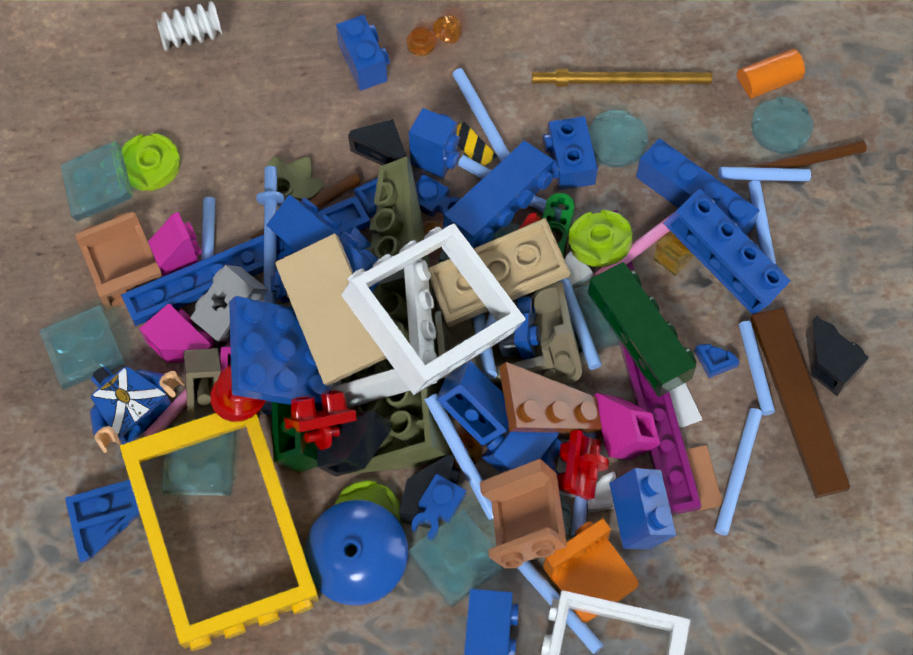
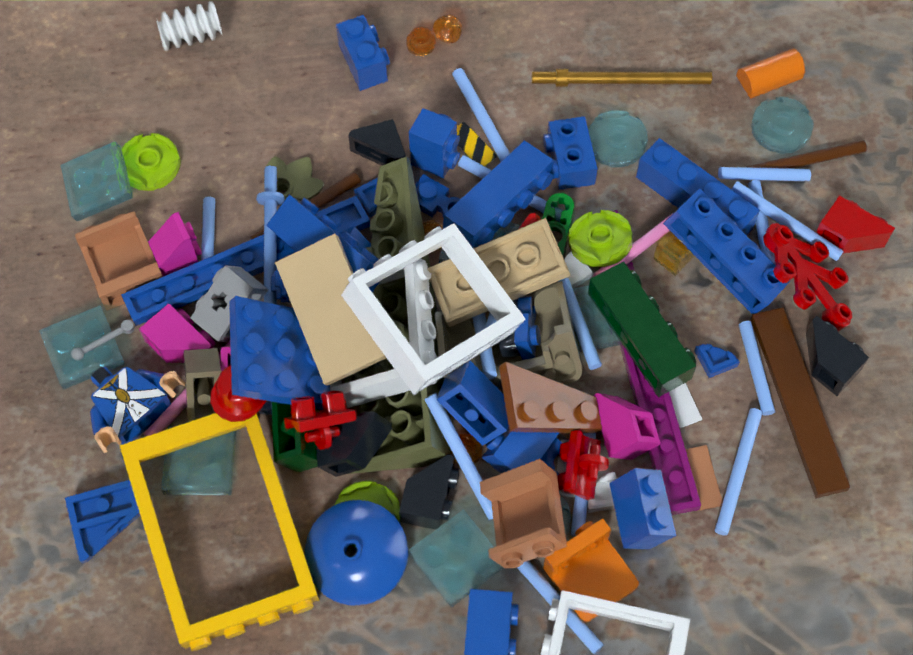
blue plate [411,474,466,541] -> none
none -> light grey hinge [71,320,135,360]
none -> light blue bar [731,181,844,261]
none -> red plant [763,223,852,332]
none -> red slope [816,195,895,254]

